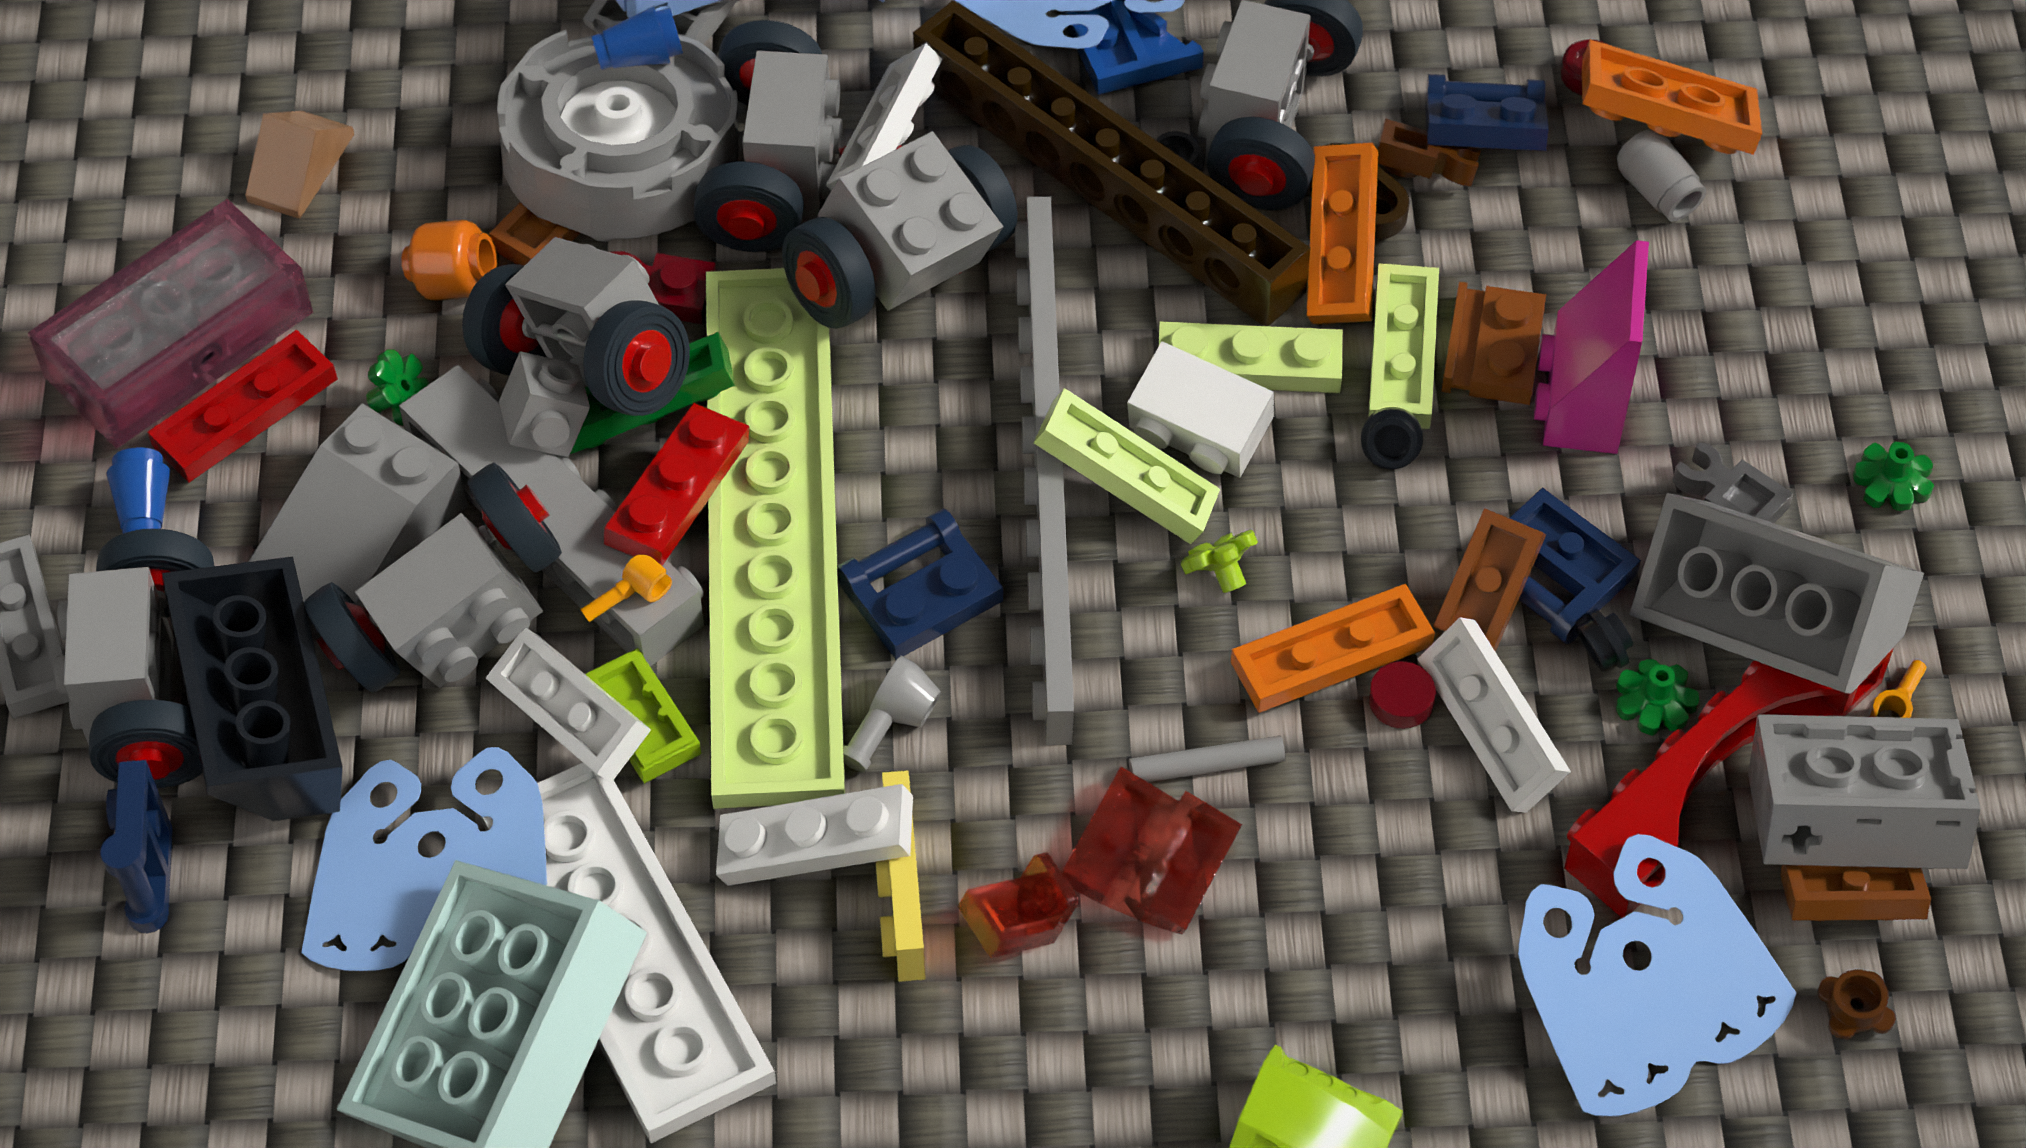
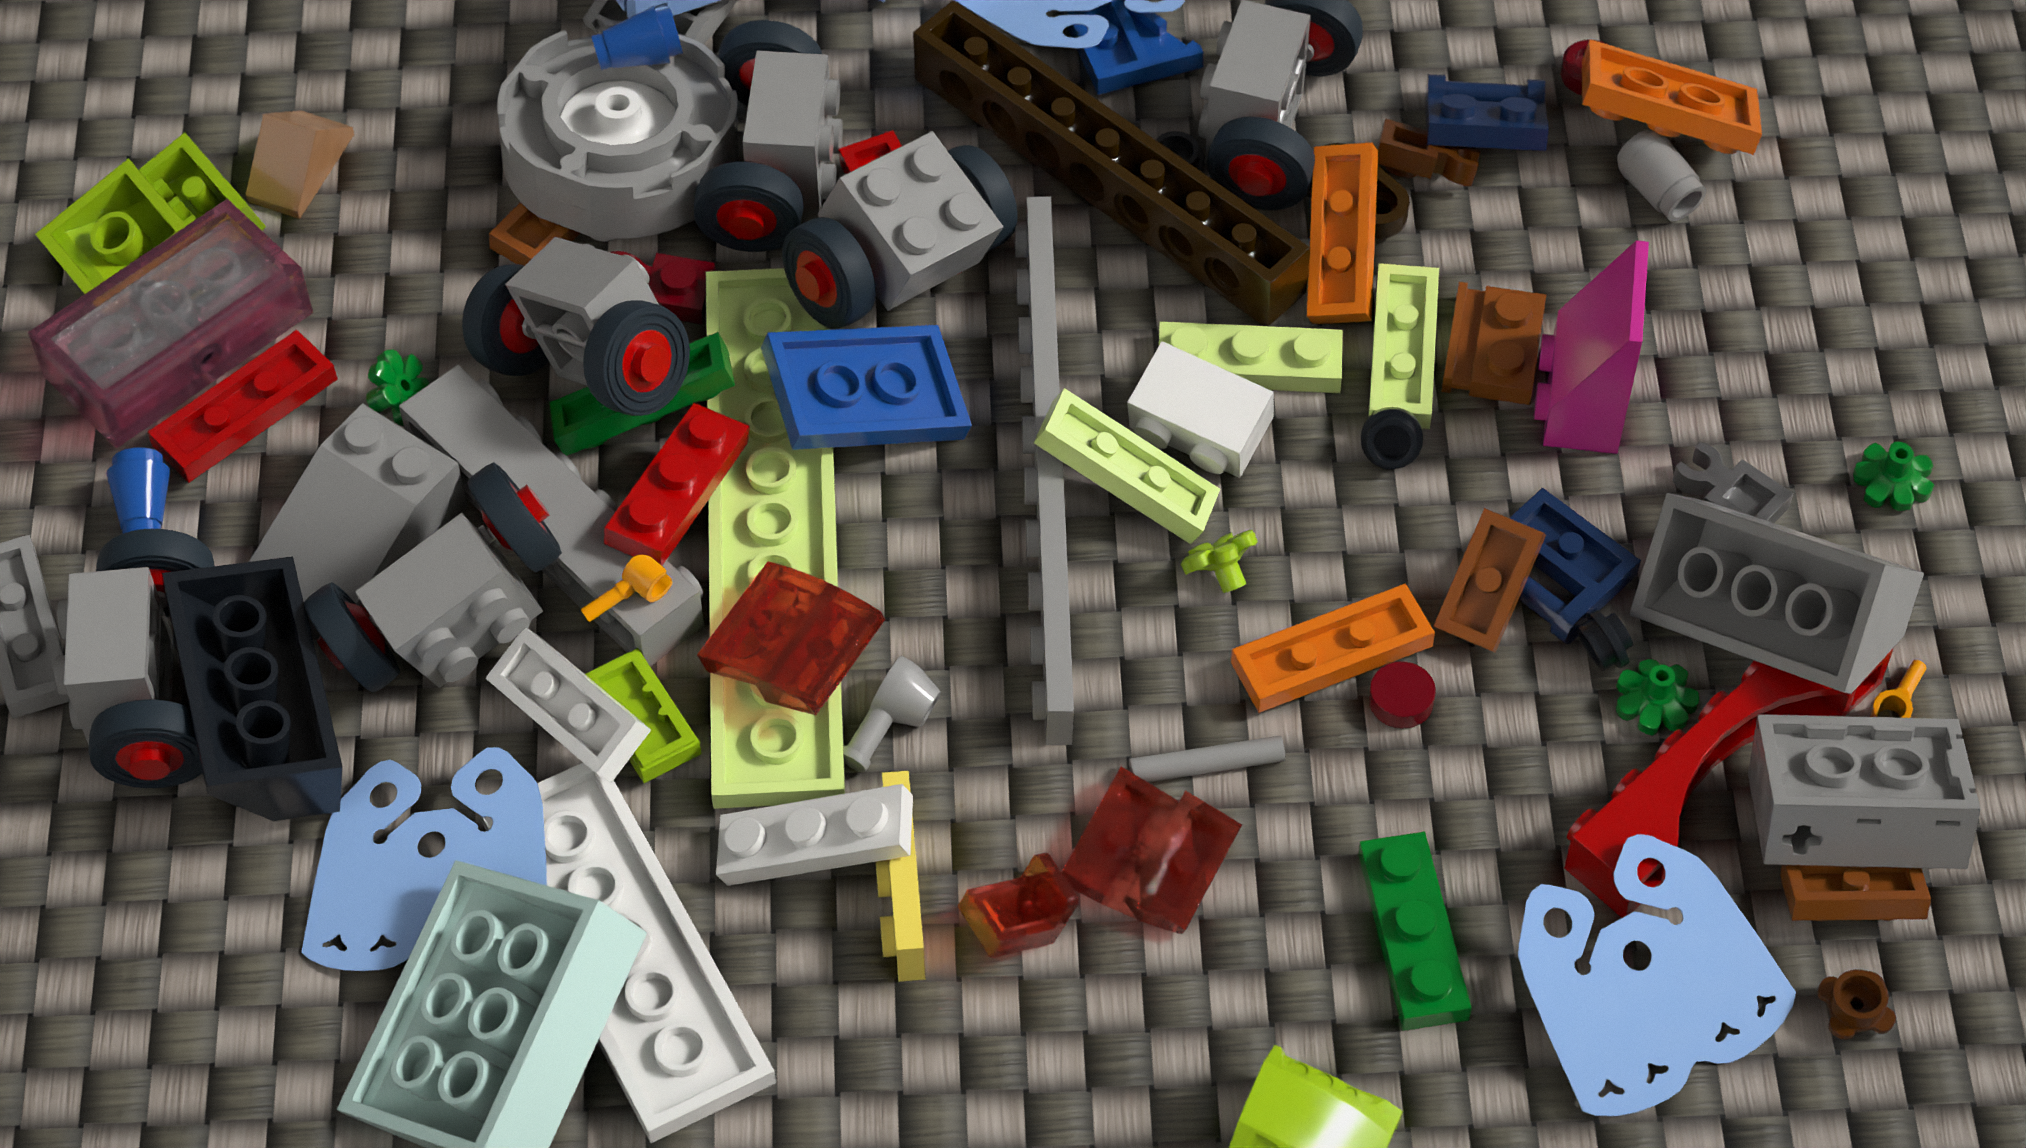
dark blue plate [100,760,172,934] -> none
orange head [401,220,497,301] -> none
light grey brick [499,351,590,457] -> none
white plate [826,43,942,191] -> none
dark blue plate [837,508,1003,660] -> none
white plate [1417,617,1571,813] -> none
none -> lime slope [35,132,266,314]
none -> clear red slope [697,561,885,716]
none -> blue plate [761,325,972,450]
none -> green plate [1358,831,1472,1031]

